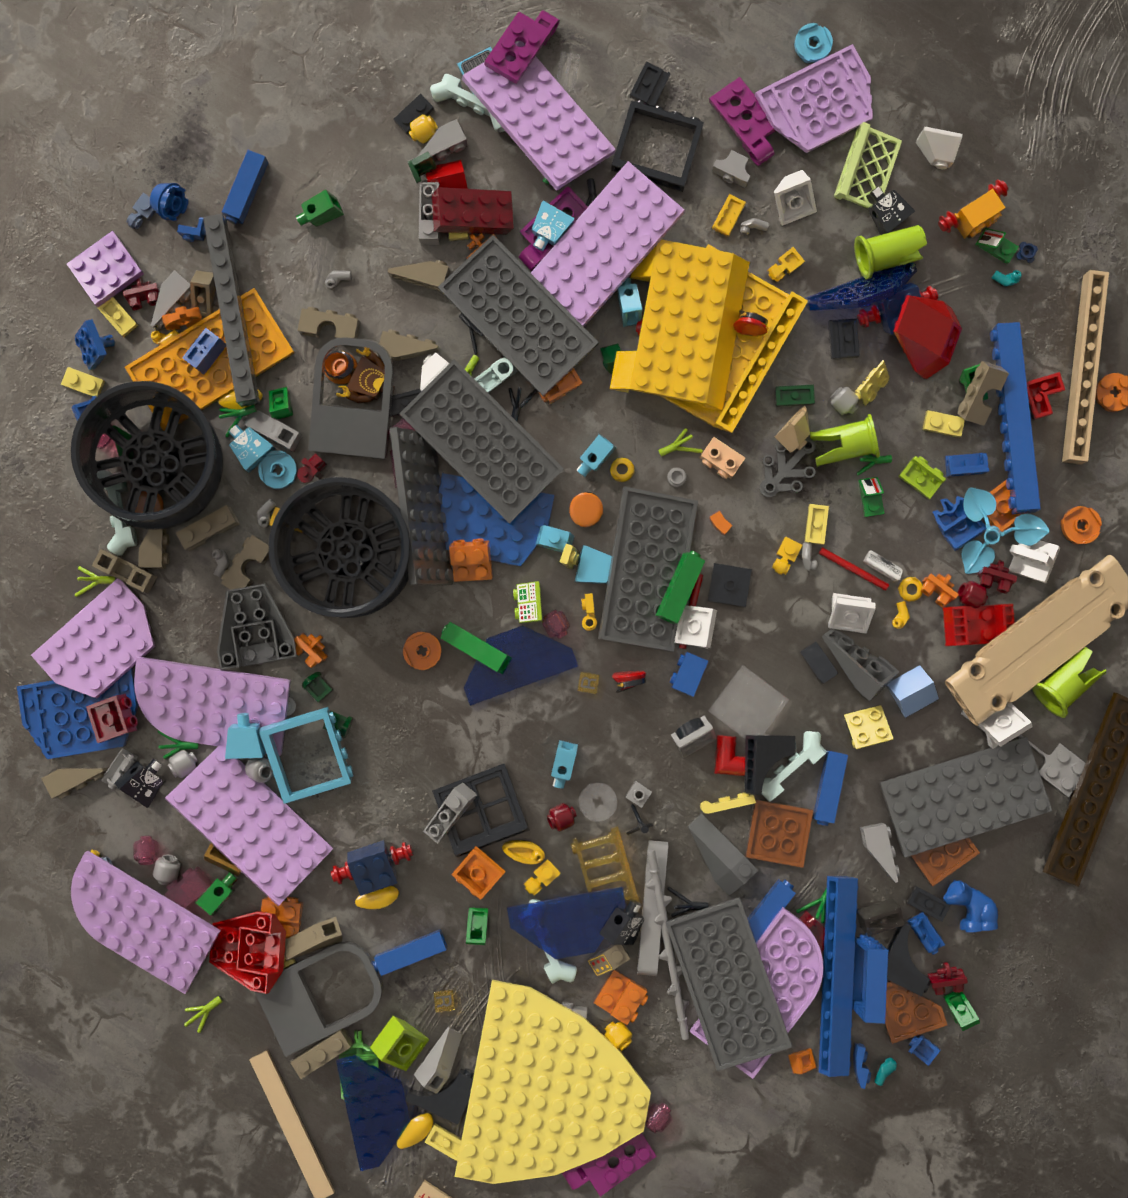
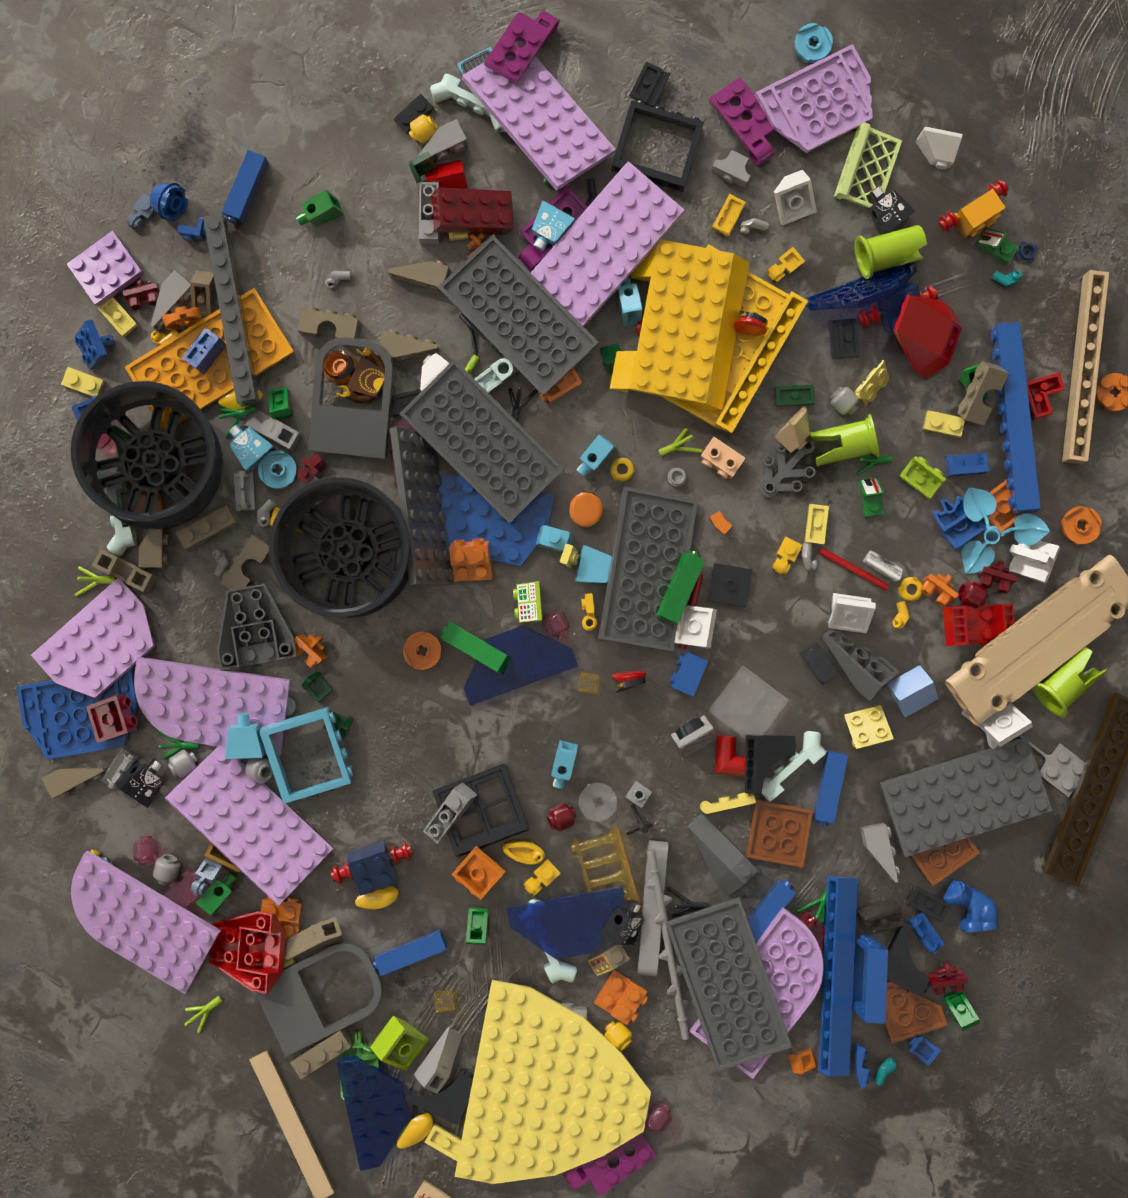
none -> sand blue plate [191,858,223,896]
none -> light grey hinge [234,471,256,511]

